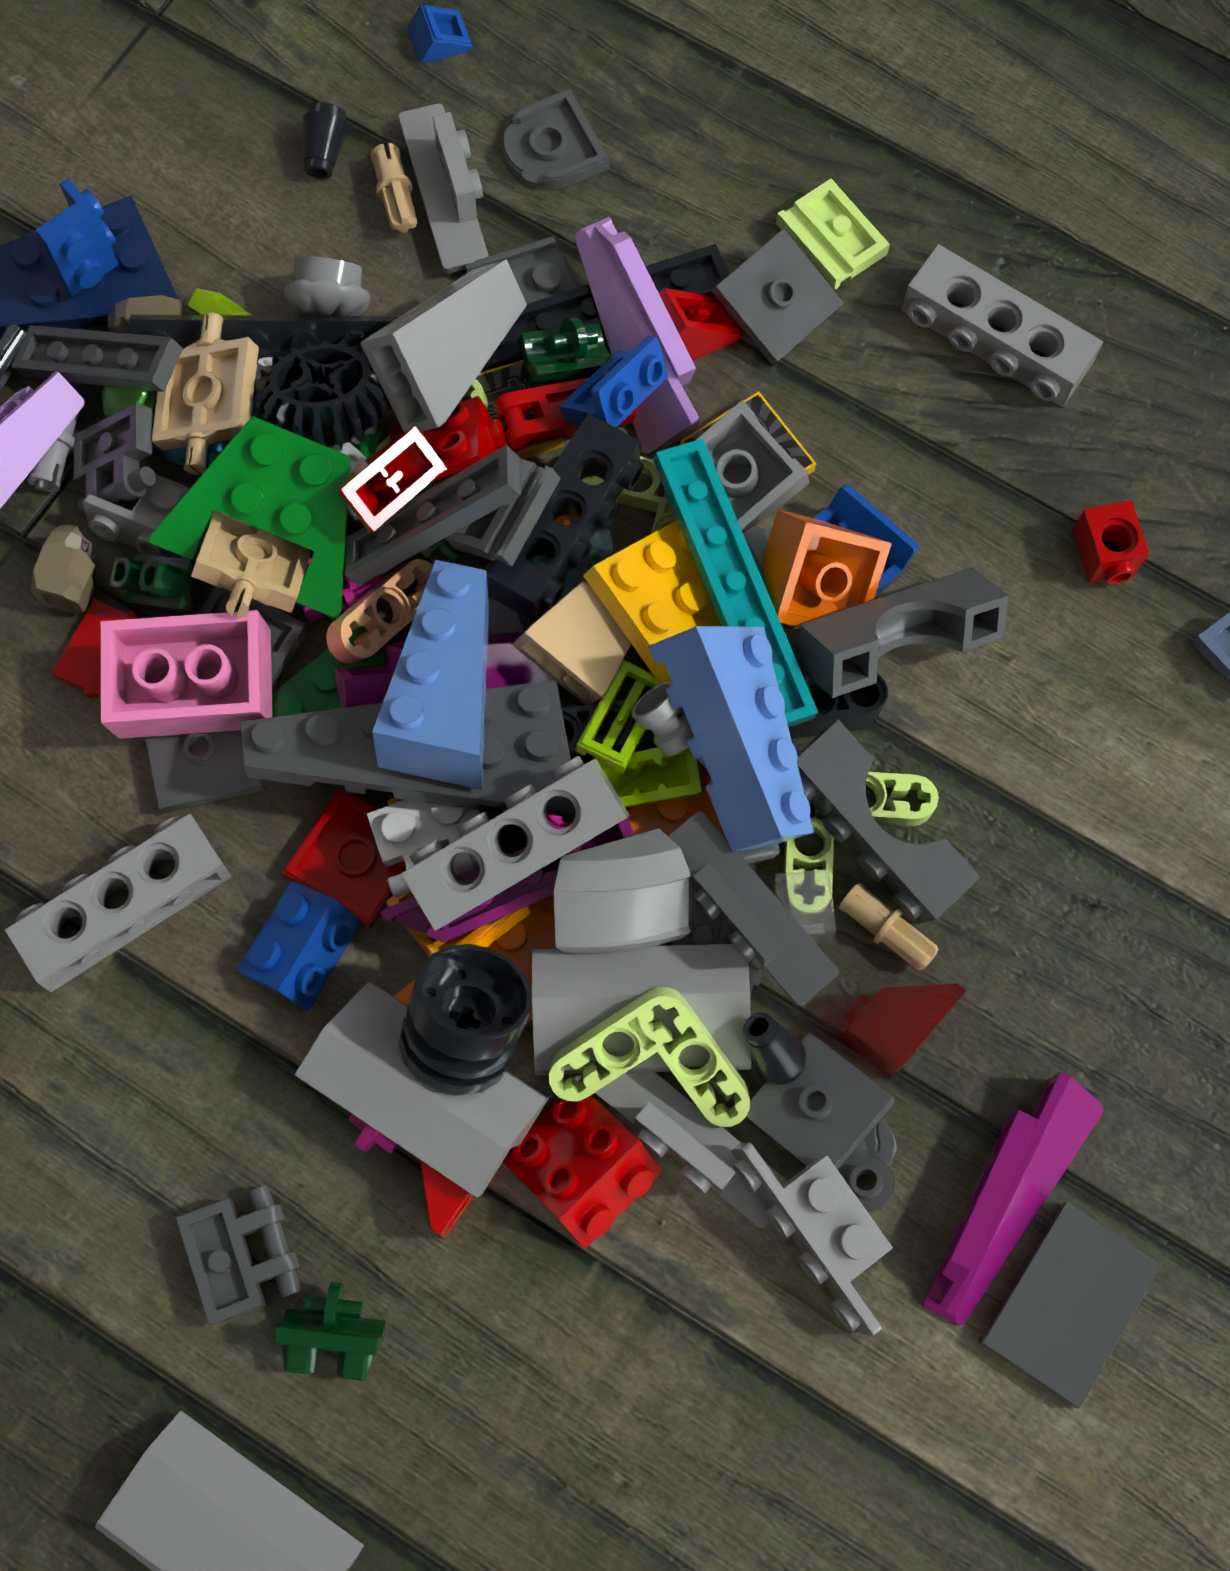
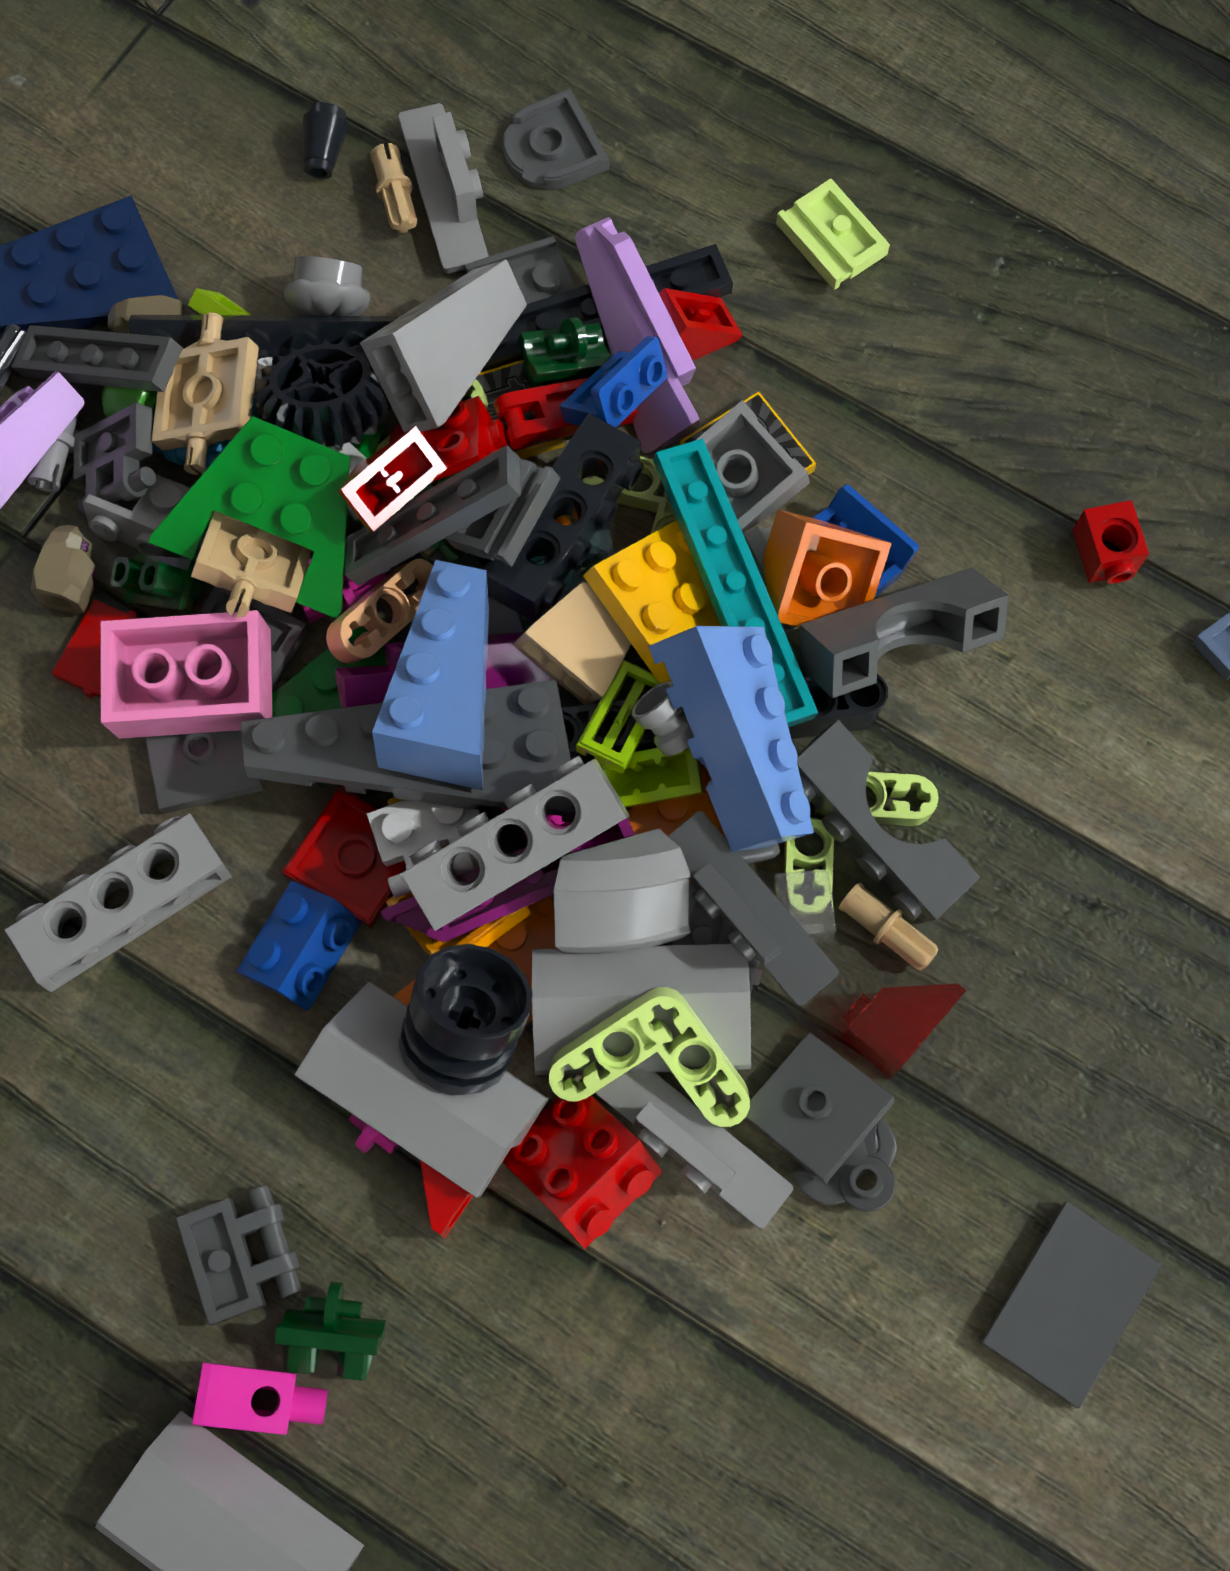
blue bracket [35,178,119,297] -> none
blue slope [407,5,473,63] -> none
dark grey plate [711,228,844,365] -> none
light grey bracket [731,1142,893,1336] -> none
black cone [743,1012,806,1085] -> none
light grey brick [901,244,1104,408] -> none
magenta wedge [921,1071,1103,1325] -> none
none -> dark pink torso [192,1362,328,1435]

